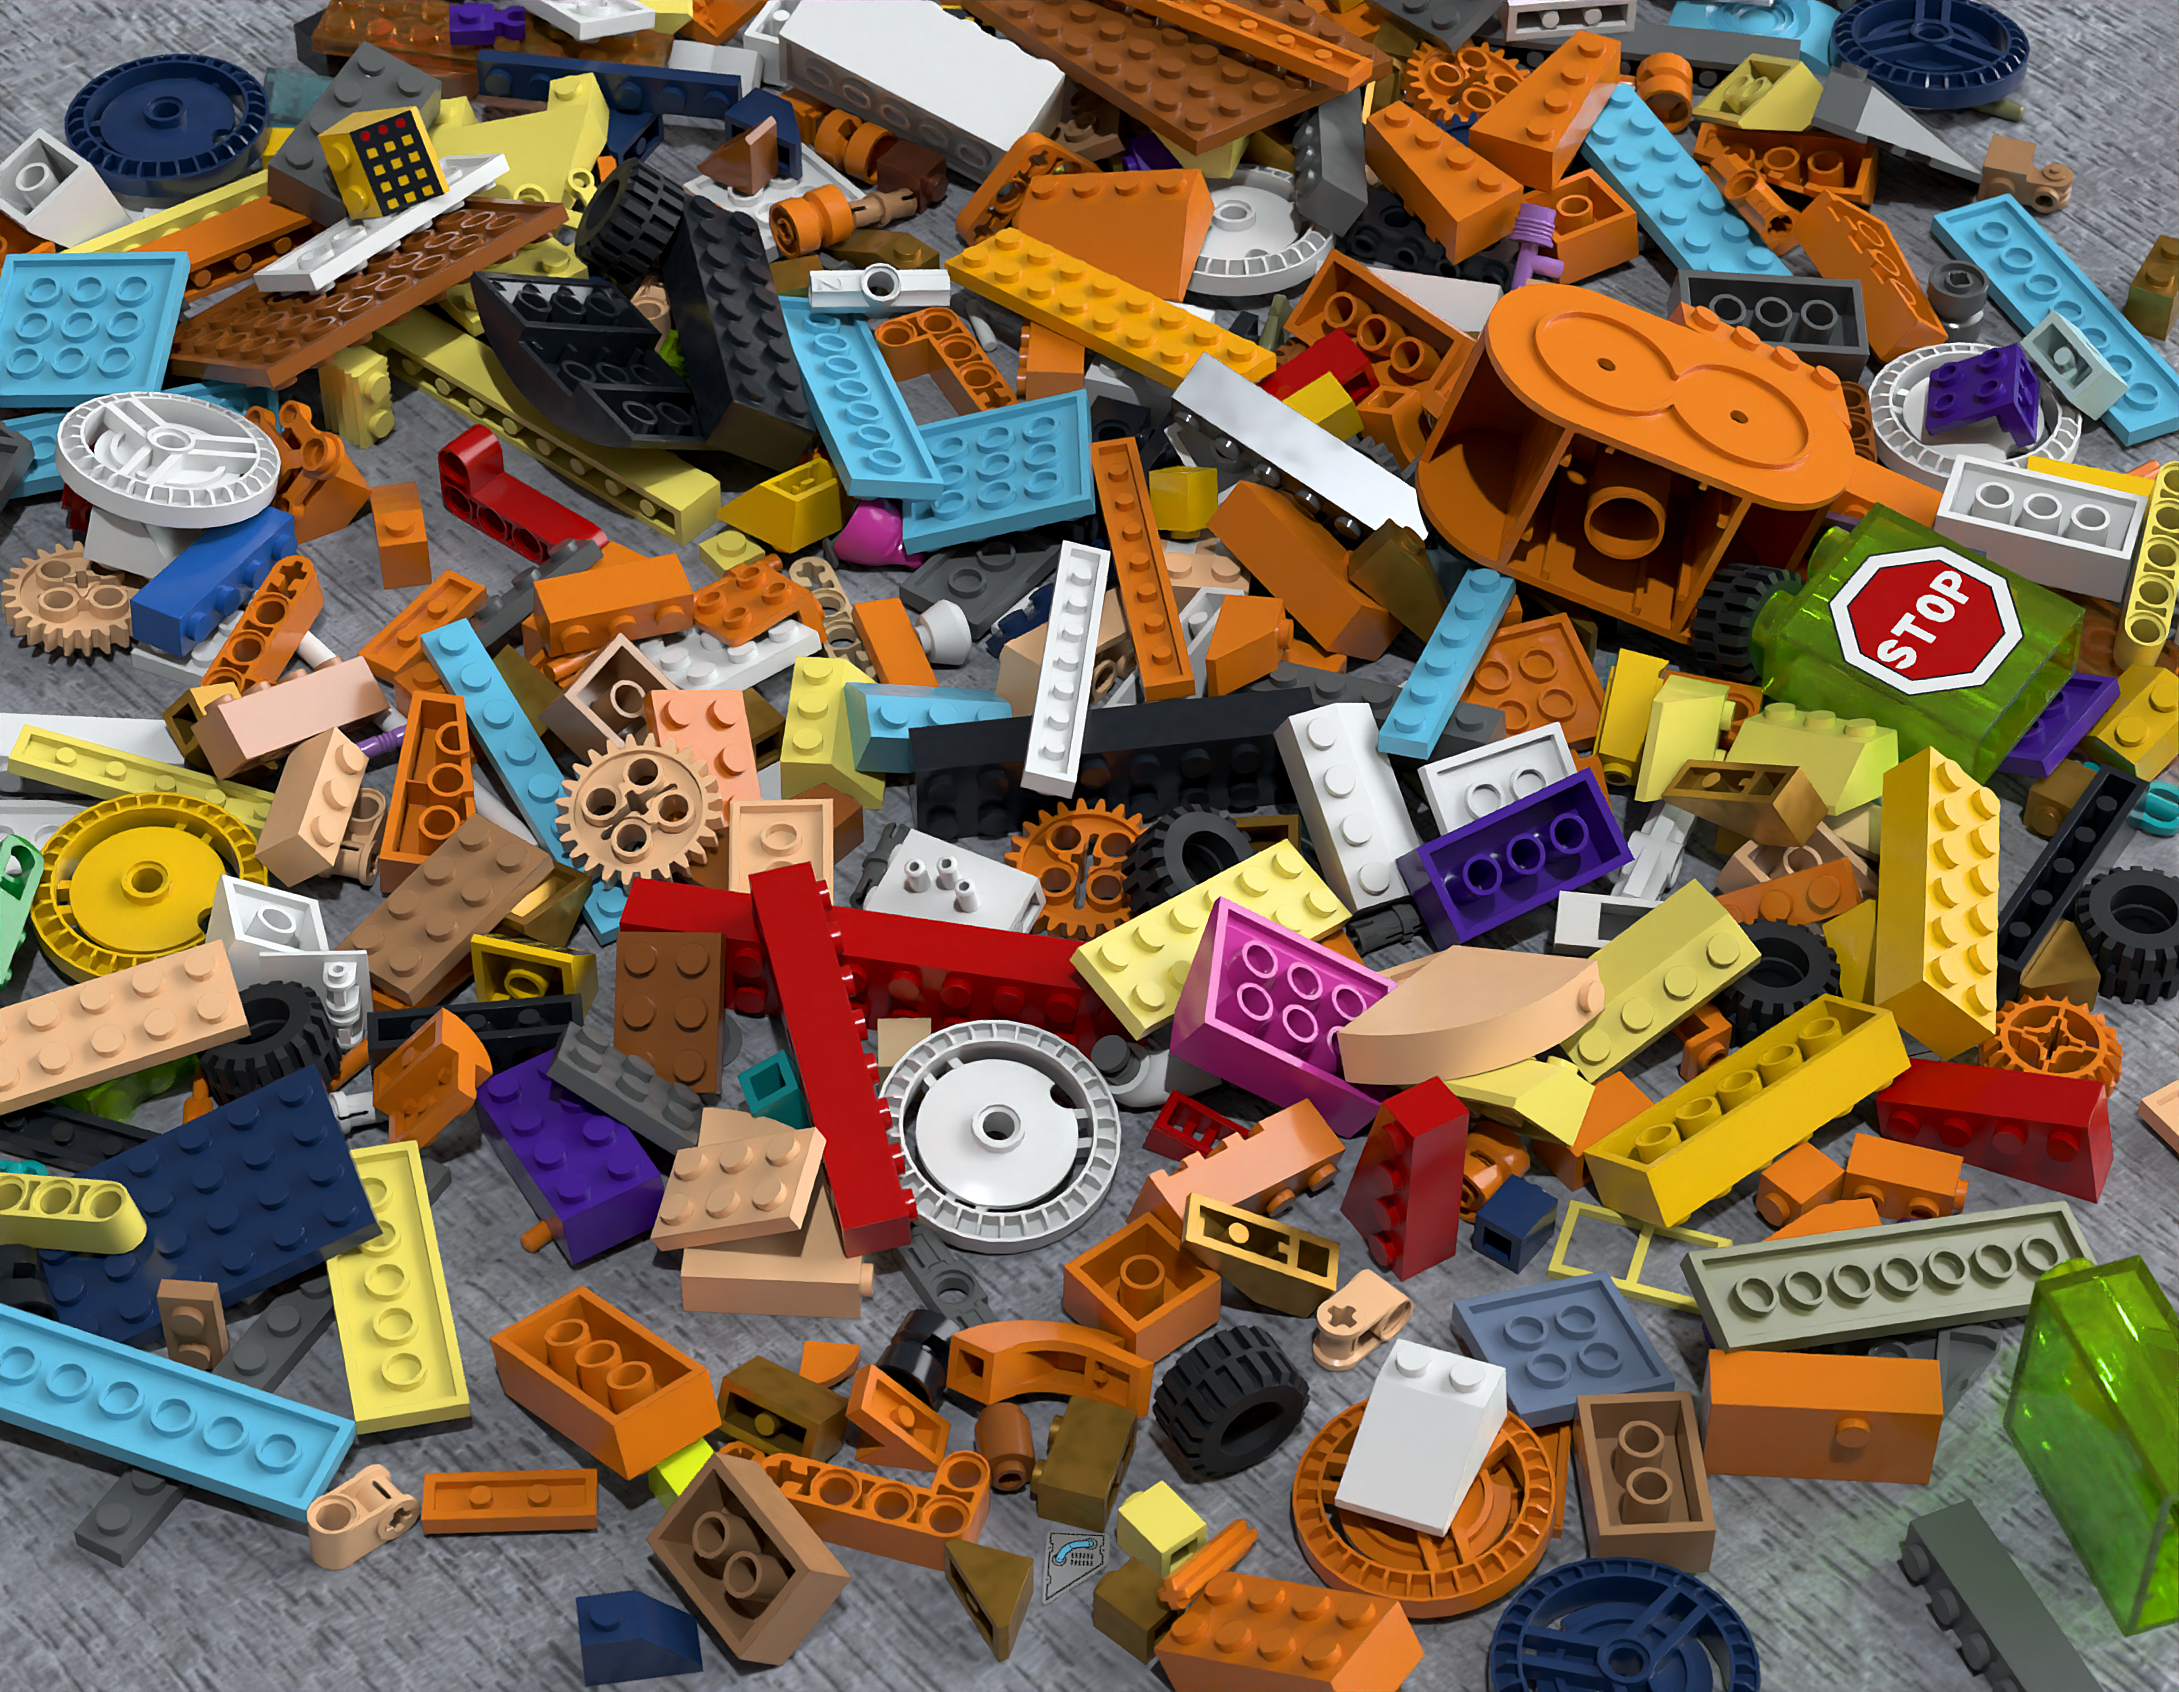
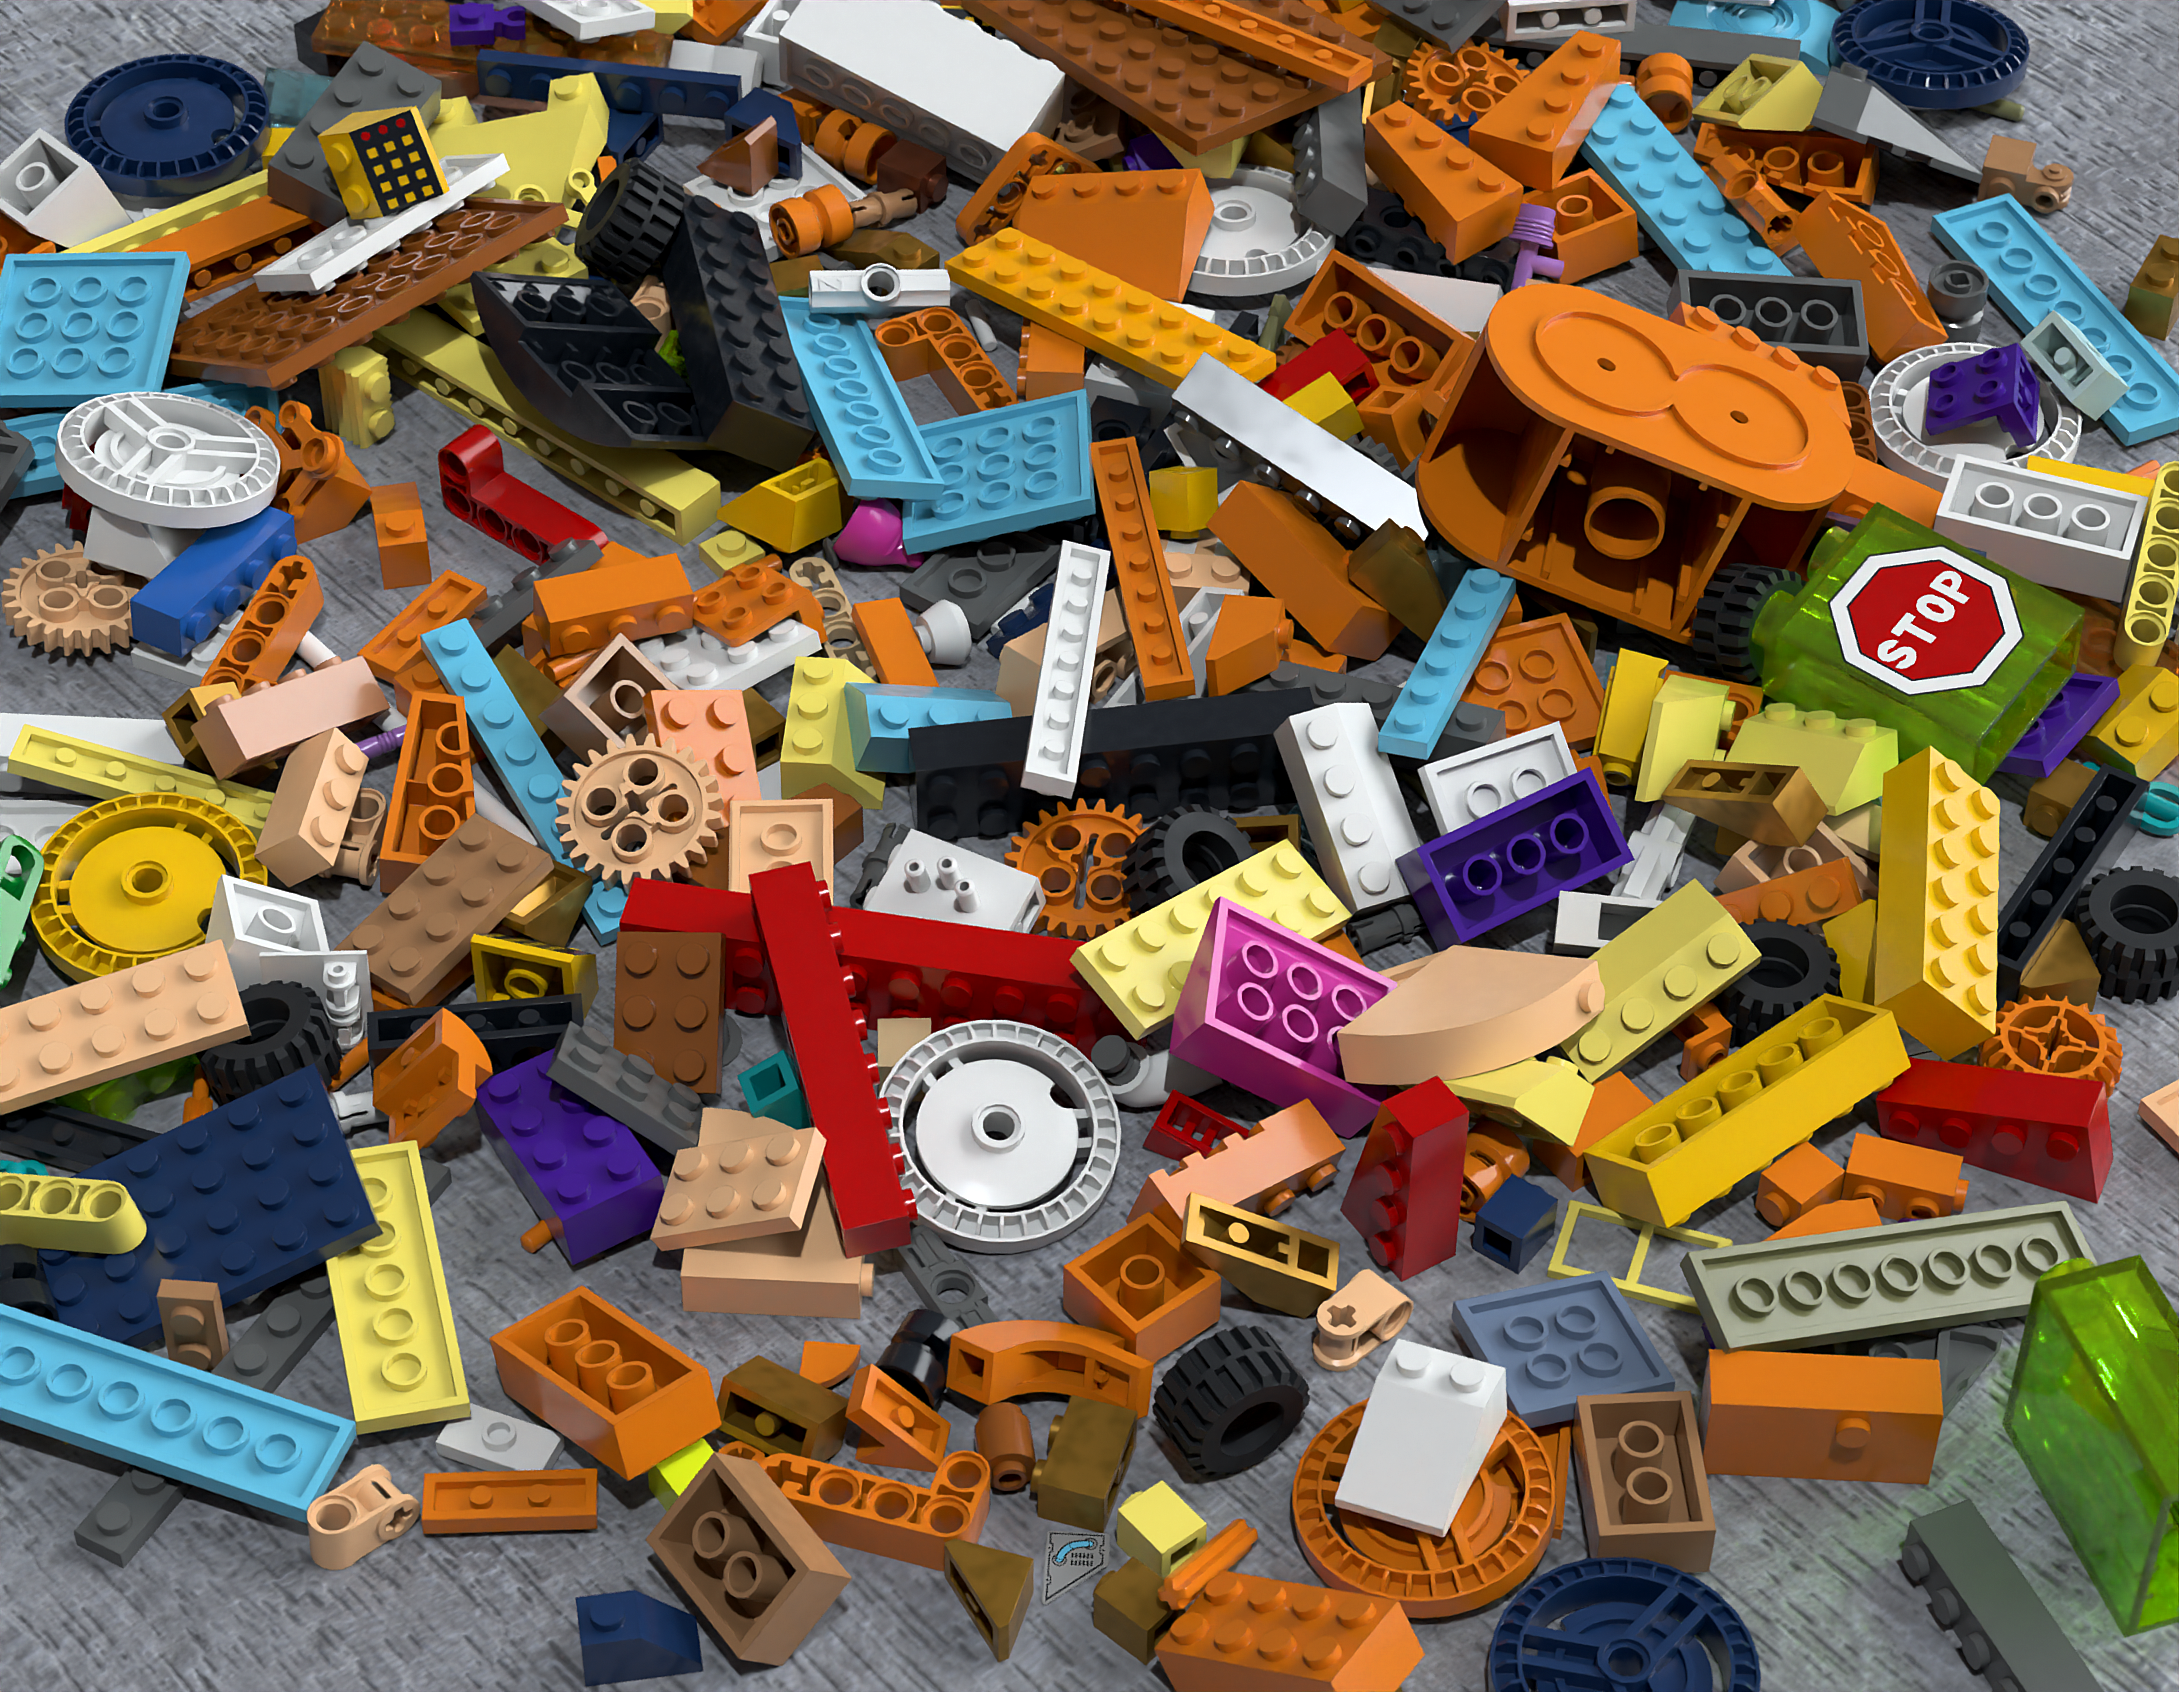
none -> white plate [436,1403,565,1471]

